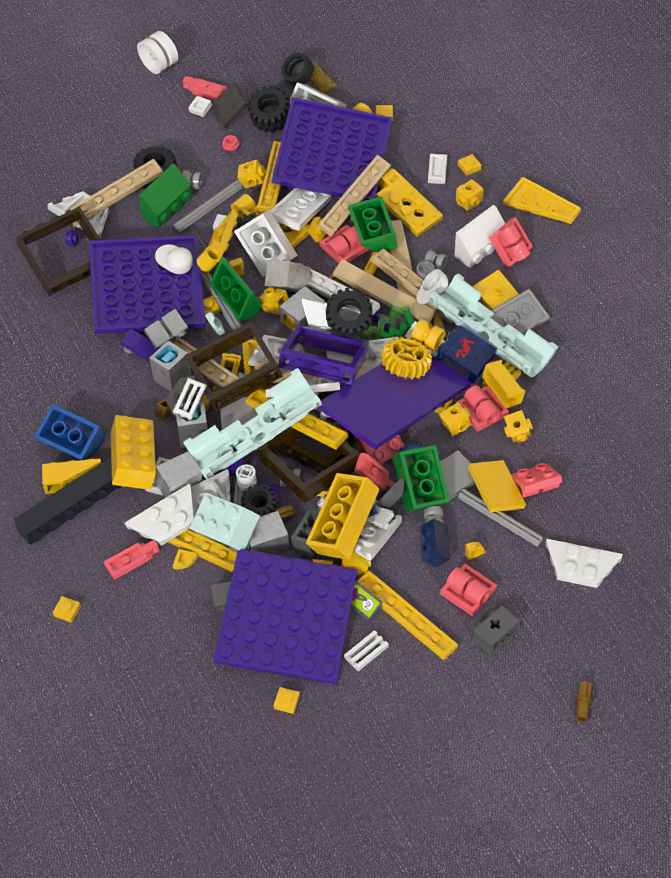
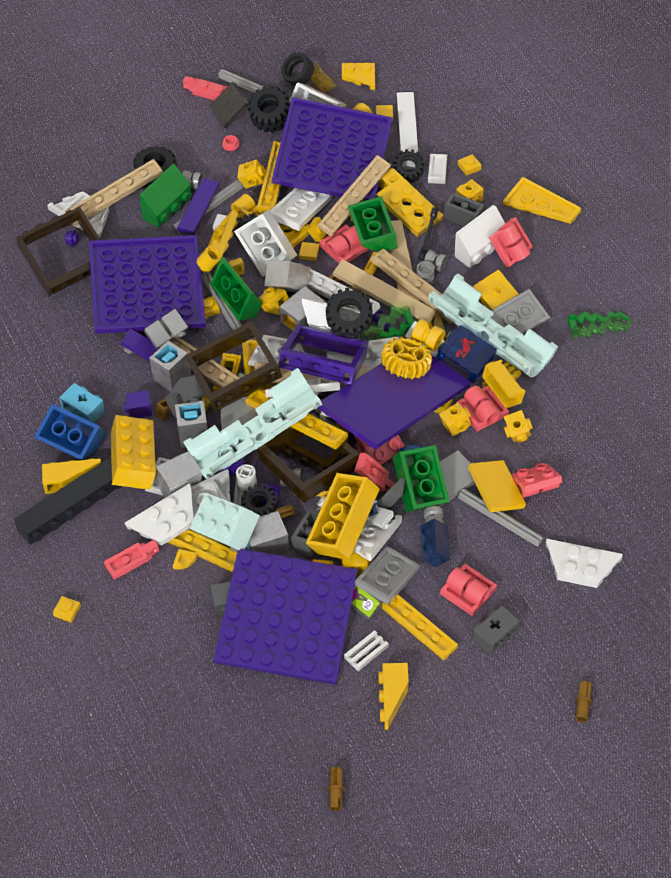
white wheel [137,31,178,74] -> none
white cap [155,245,193,274] -> none
white tile [173,378,206,420] -> none
white plate [188,96,212,117] -> none
light aqua tile [205,312,225,336] -> none
yellow plate [274,687,300,714] -> none
white cap [417,269,448,304] -> none
yellow tile [465,542,486,560] -> none
none -> medium azure brick [59,383,105,423]
none -> dark purple brick [123,390,153,418]
none -> dark purple tile [177,178,220,235]
none -> light grey axle [218,69,290,101]
none -> yellow tile [299,242,320,261]
none -> pearl gold axle [327,767,344,811]
none -> yellow wing [342,63,375,90]
none -> light grey tile [355,546,421,605]
none -> yellow slope [378,663,409,730]
none -> black tyre [393,149,424,183]
none -> white tile [397,92,418,170]
none -> black piece [418,207,438,261]
none -> dark grey brick [444,193,484,226]
none -> piece [567,311,633,339]

